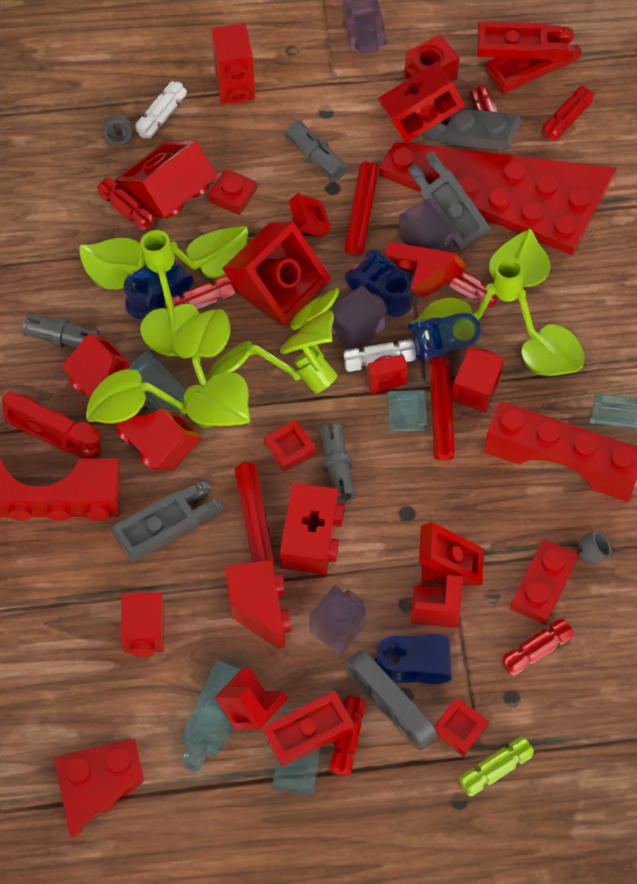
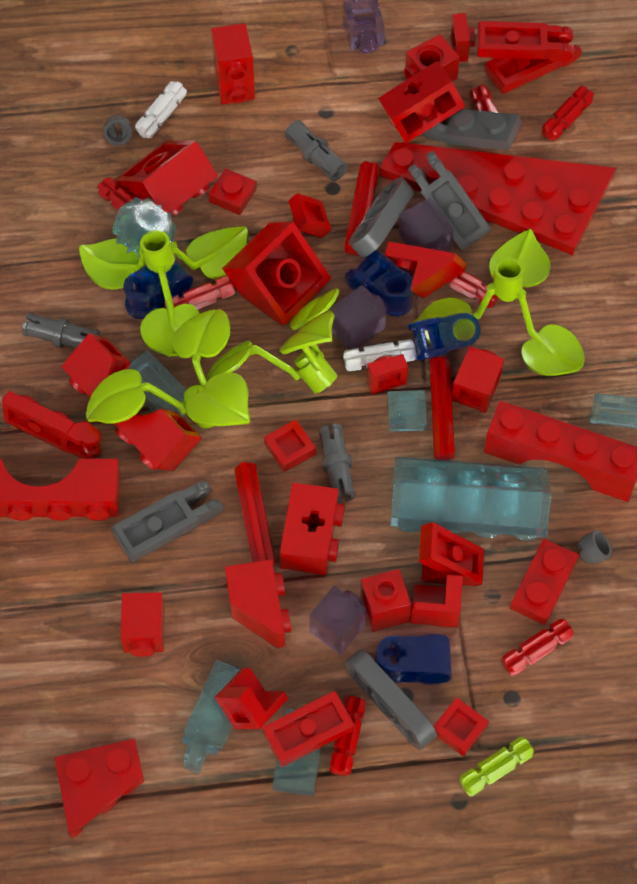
none -> clear light blue gear [112,197,177,258]
none -> dark grey beam [349,177,414,257]
none -> red brick [360,569,411,632]
none -> clear light blue slope [390,457,551,541]
none -> red plate [450,13,475,62]

